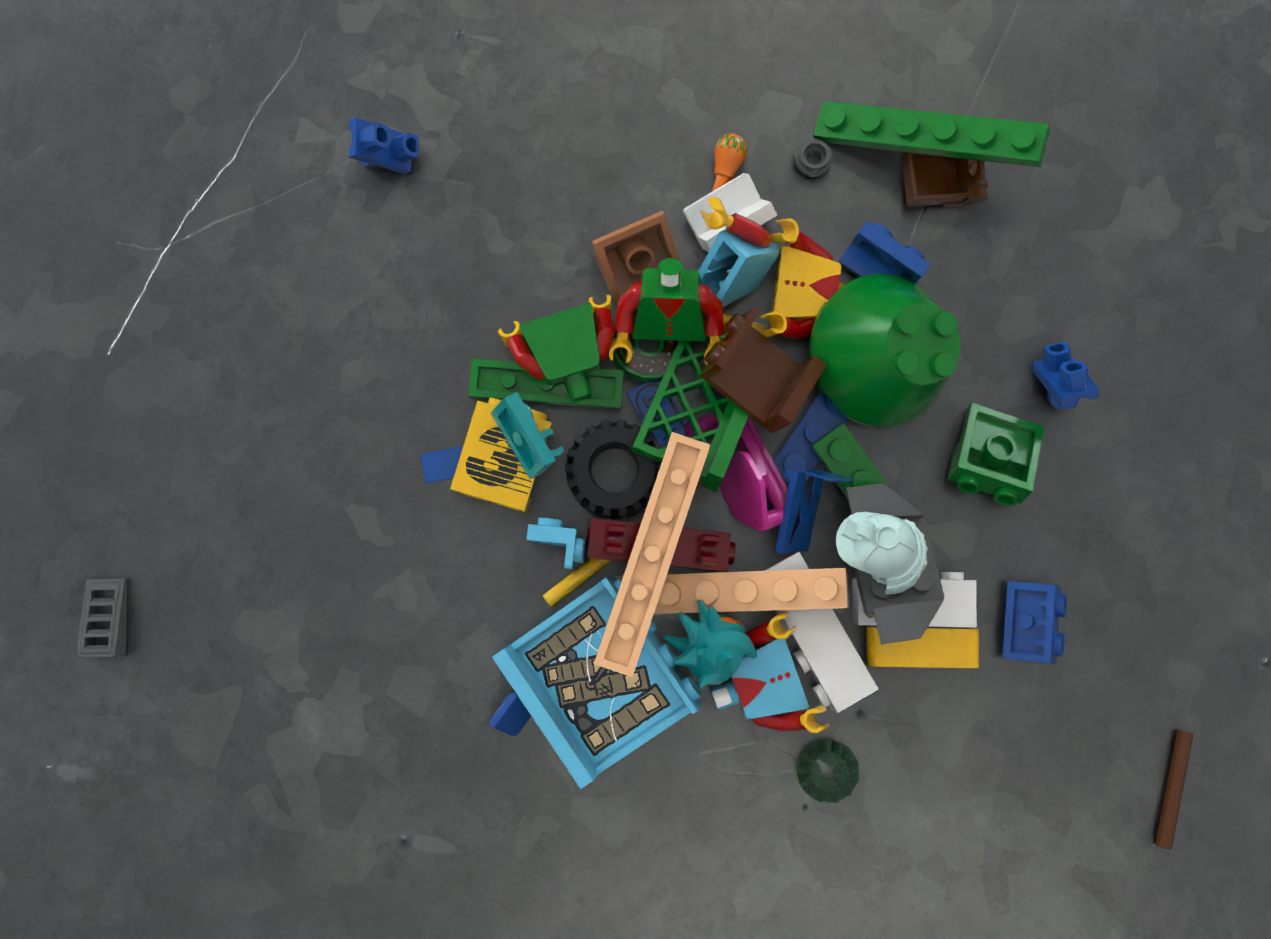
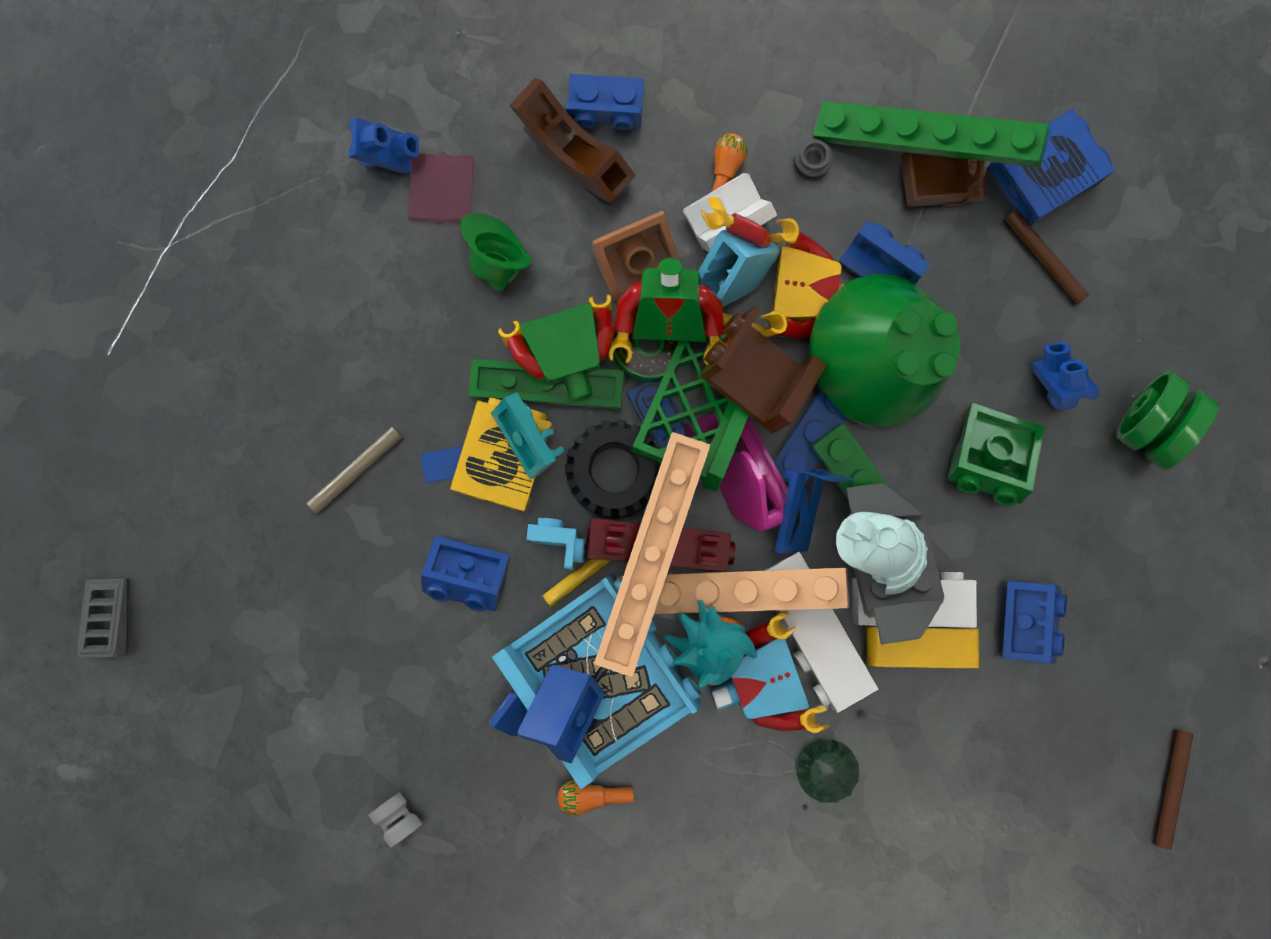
none -> dark tan bar [306,426,403,514]
none -> light grey wheel [367,791,422,848]
none -> clear pink piece [408,151,474,224]
none -> blue bracket [421,535,510,611]
none -> green piece [459,213,531,291]
none -> reddish brown arch [510,78,636,203]
none -> blue panel [518,665,605,764]
none -> orange piece [557,780,634,816]
none -> blue bracket [566,74,644,130]
none -> blue panel [987,108,1115,227]
none -> reddish brown bar [1004,210,1089,305]
none -> green wheel [1116,369,1219,470]

